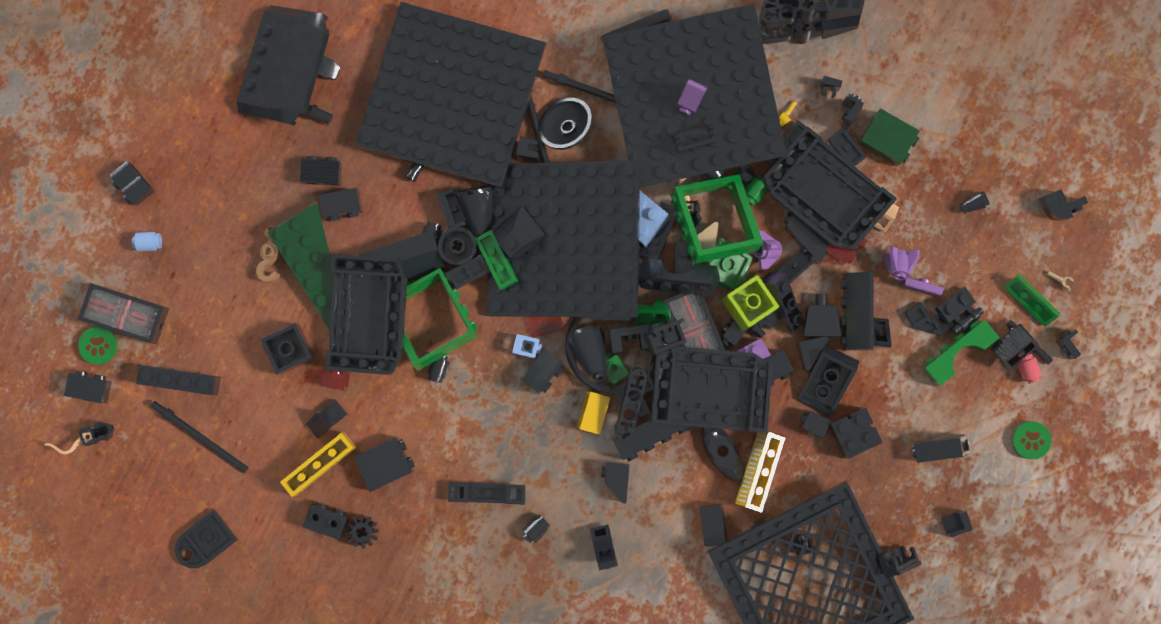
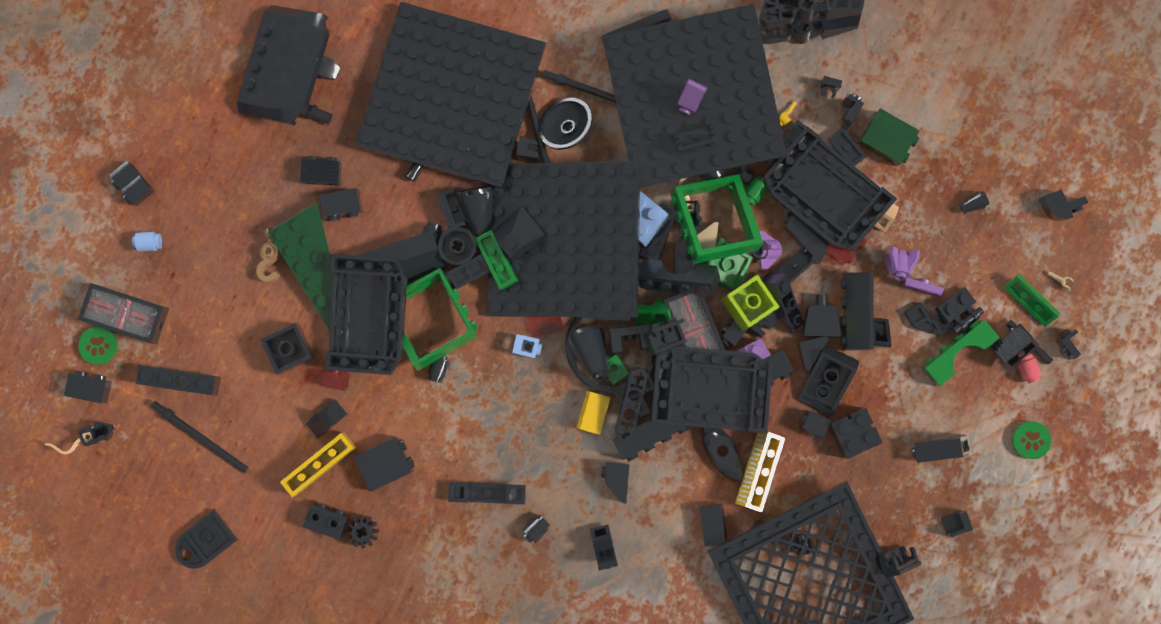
black slope [521,349,564,394] -> none

